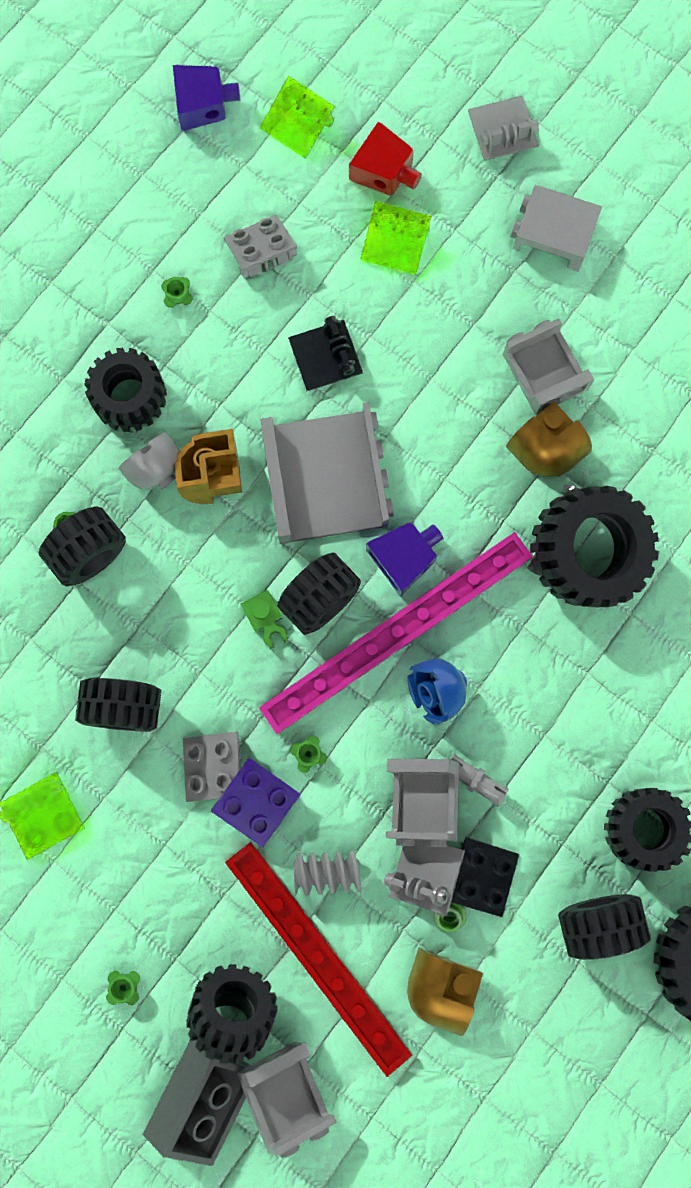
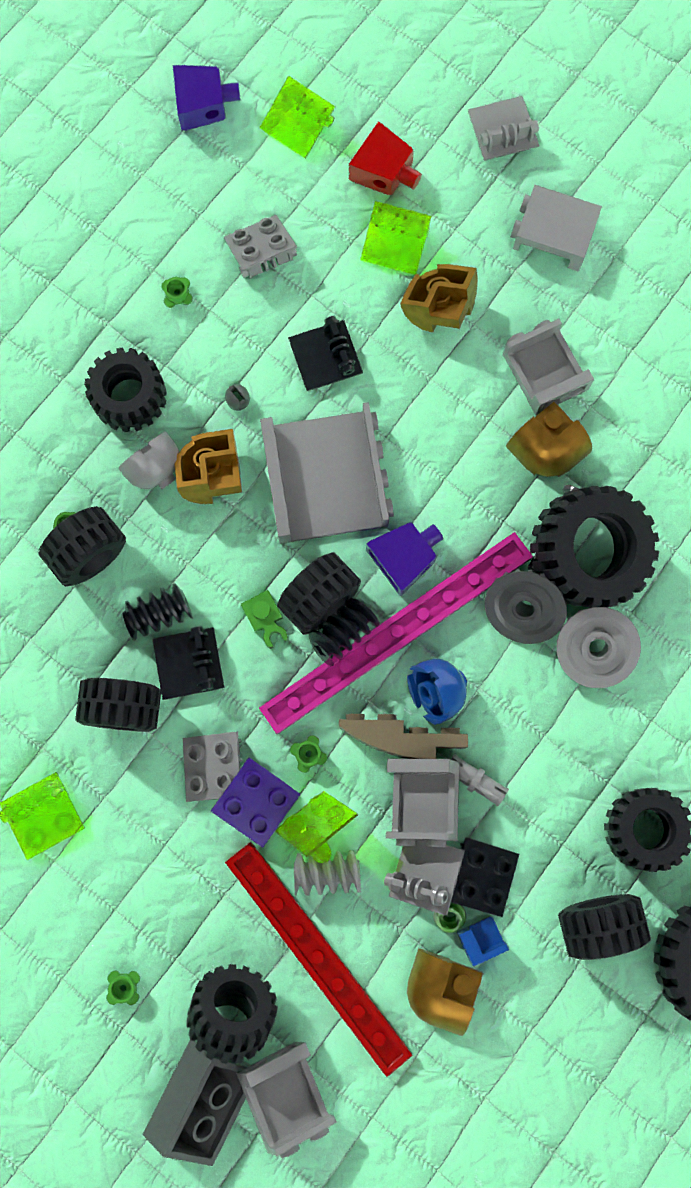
none -> black piece [122,583,193,641]
none -> black hinge [152,626,225,700]
none -> dark grey hinge [225,384,250,410]
none -> clear neon green hinge [275,791,358,863]
none -> black piece [309,598,380,666]
none -> dark tan slope [339,714,468,759]
none -> pearl gold brick [400,264,478,333]
none -> blue panel [457,916,509,967]
none -> dark grey gear [485,568,567,644]
none -> light grey gear [557,607,641,688]

